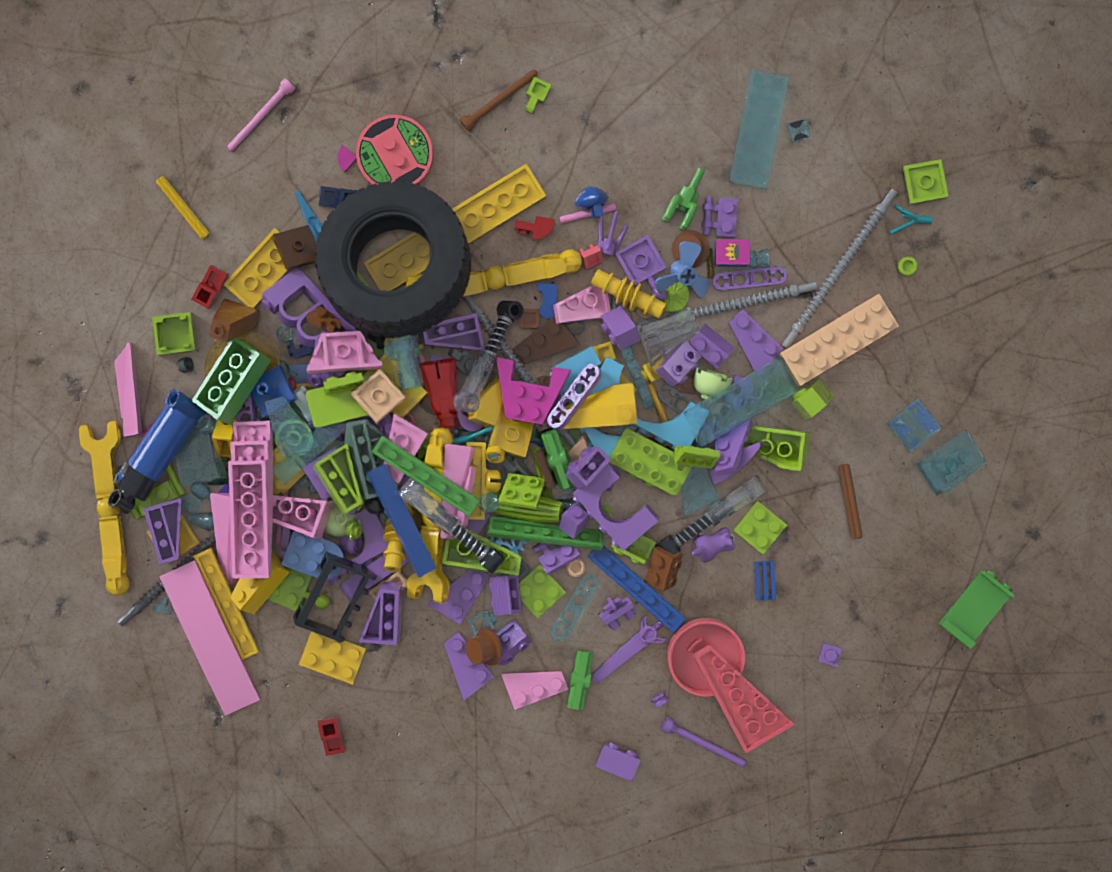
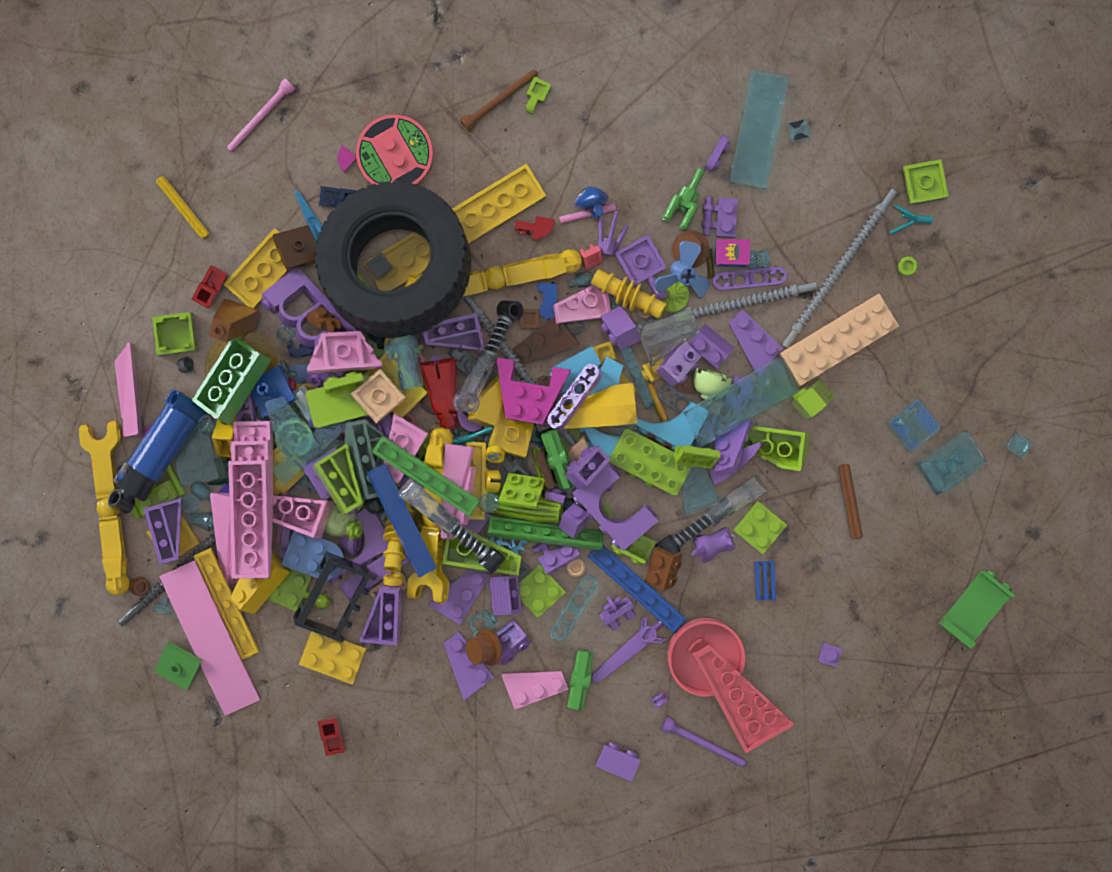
none -> dark orange plate [129,577,148,596]
none -> bright green plate [154,641,202,690]
none -> dark grey tile [366,253,393,280]
none -> yellow tile [383,574,403,586]
none -> medium lavender plate [545,487,568,503]
none -> clear light blue cylinder [567,271,594,288]
none -> medium lavender plate [705,134,731,171]
none -> clear light blue tile [1006,432,1033,459]

